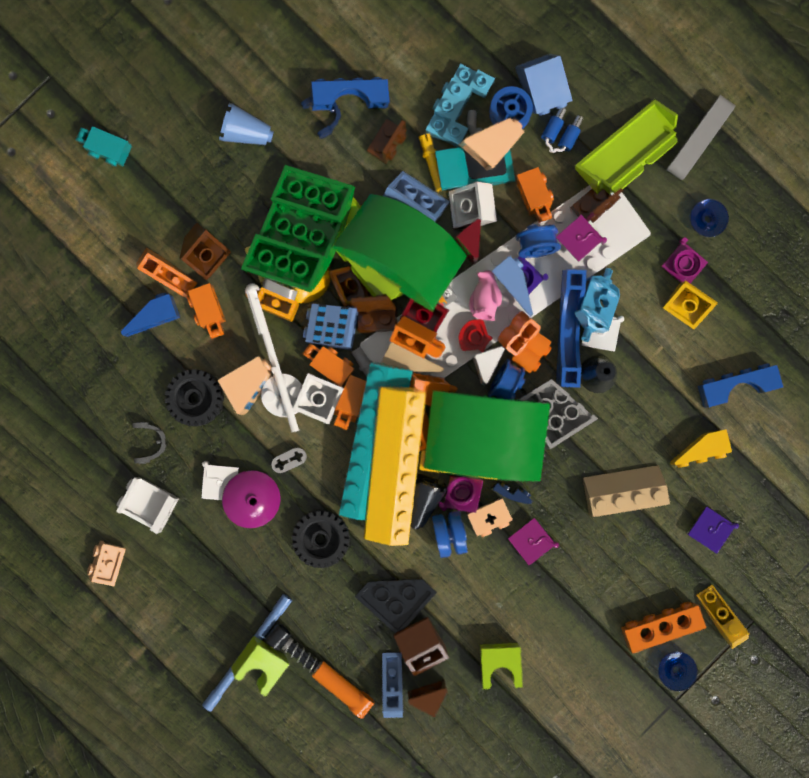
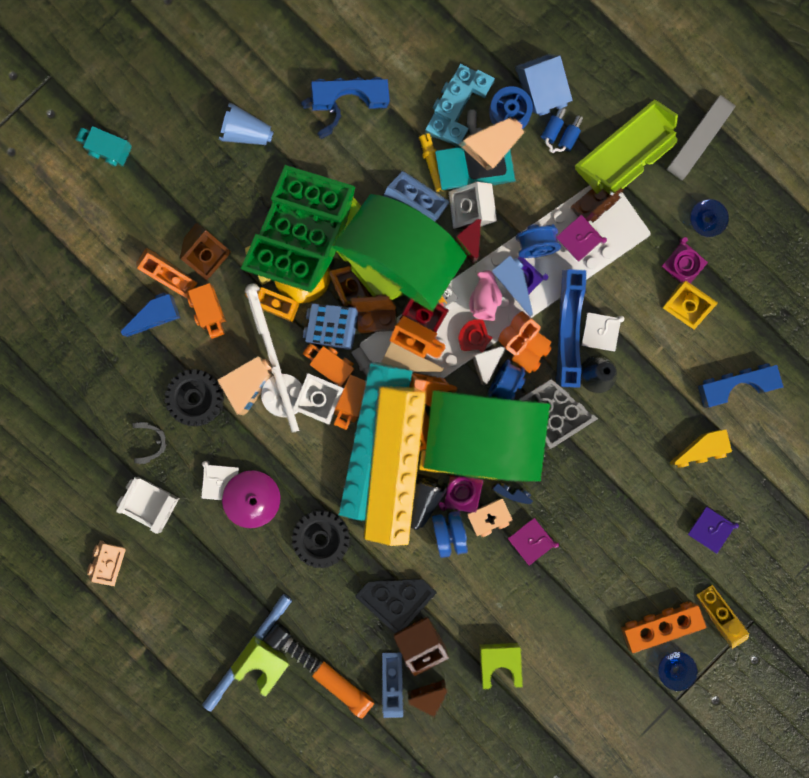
light grey beam [262,278,298,300] -> none
light grey beam [272,448,307,473] -> none
reddish brown bracket [367,119,407,164] -> none
orange brick [516,167,554,223] -> none
dark azure plate [574,268,620,342] -> none
tan slope [583,465,670,517] -> none

